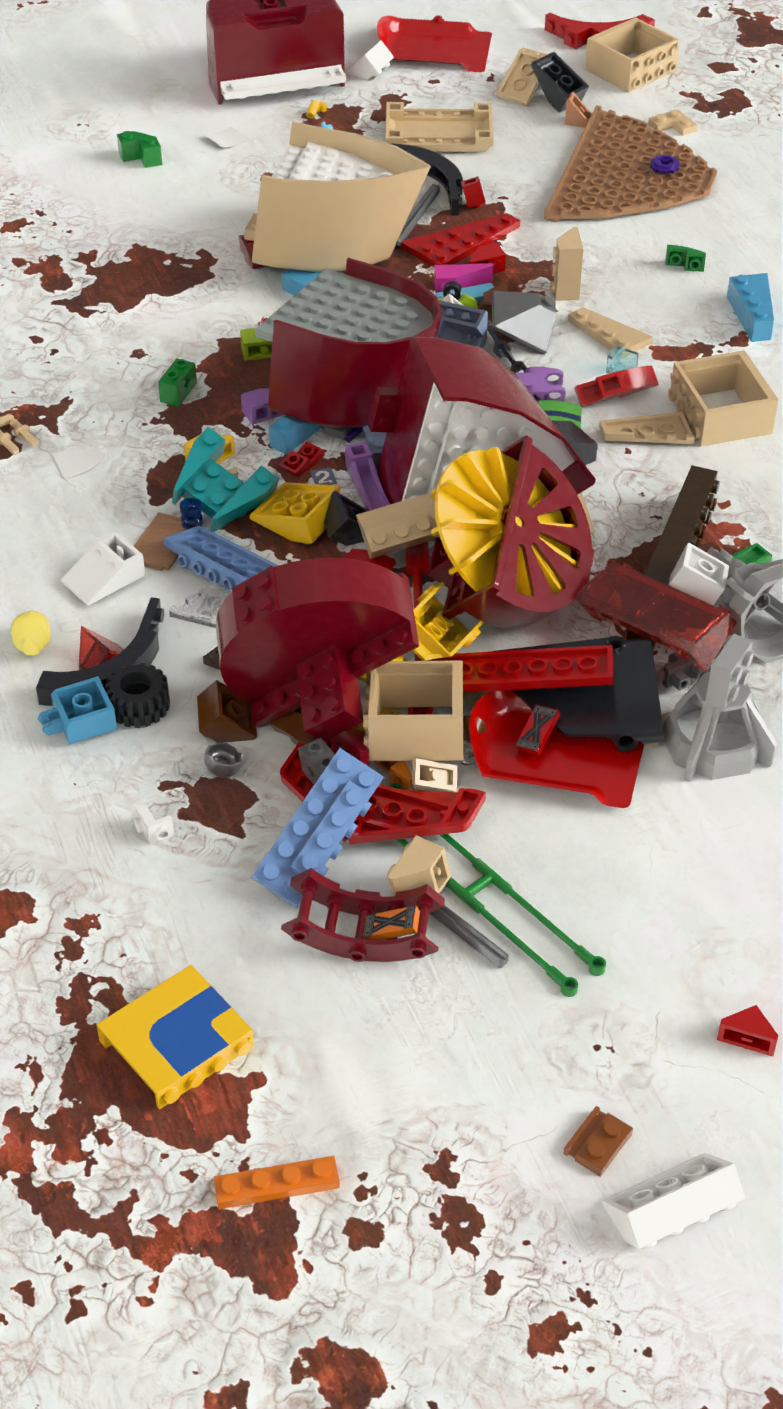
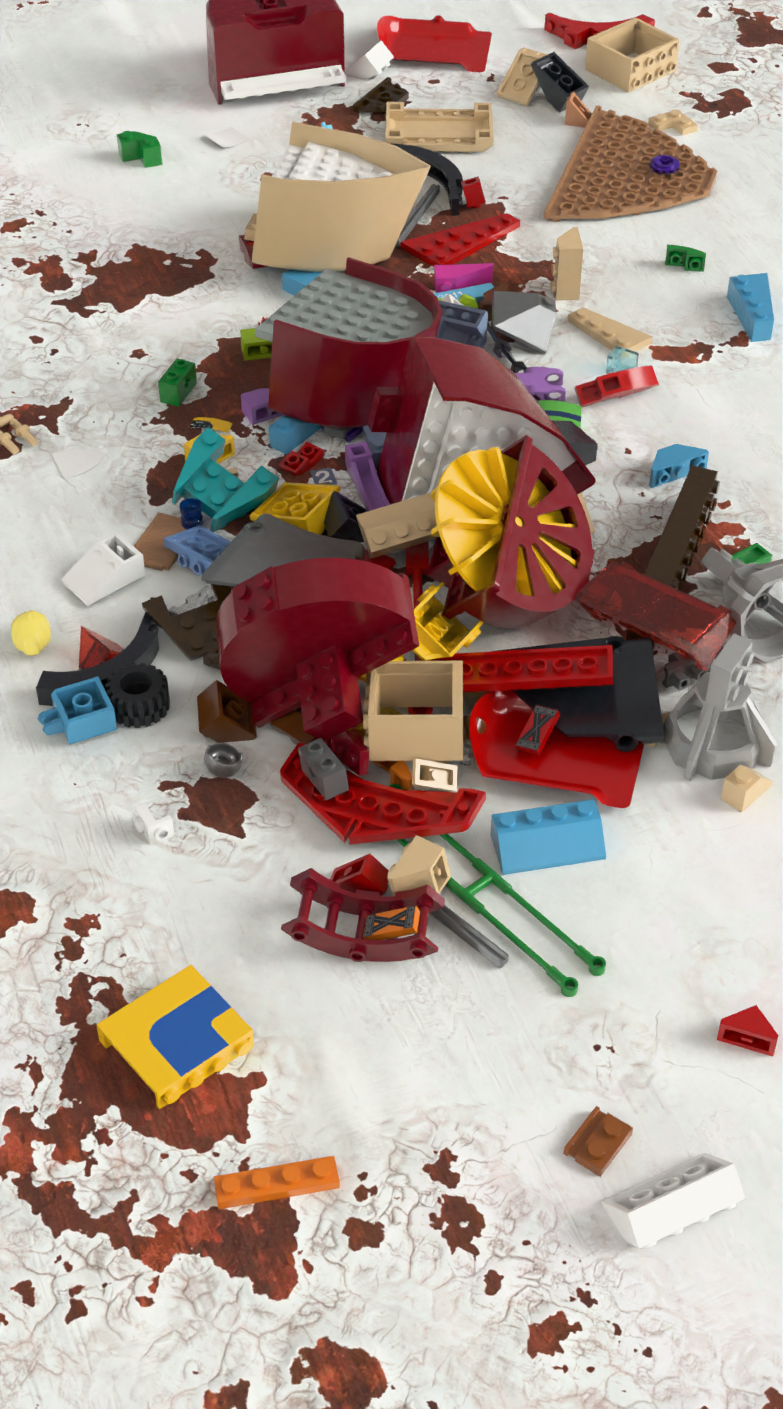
medium blue plate [251,748,384,908] -> none
yellow arm [306,101,327,119] -> none
black bush [443,281,462,300] -> none
red slope [469,242,506,274] -> none
tan wing [599,411,694,444] -> none
tan window [668,350,778,447] -> none
white slope [668,542,729,610] -> none
none -> dark brown wing [142,584,231,661]
none -> yellow sticker [190,417,232,433]
none -> dark grey panel [201,513,366,587]
none -> red slope [330,853,389,896]
none -> dark brown wing [353,77,409,113]
none -> dark azure slope [490,799,606,875]
none -> dark azure slope [649,444,709,488]
none -> tan slope [721,765,773,813]

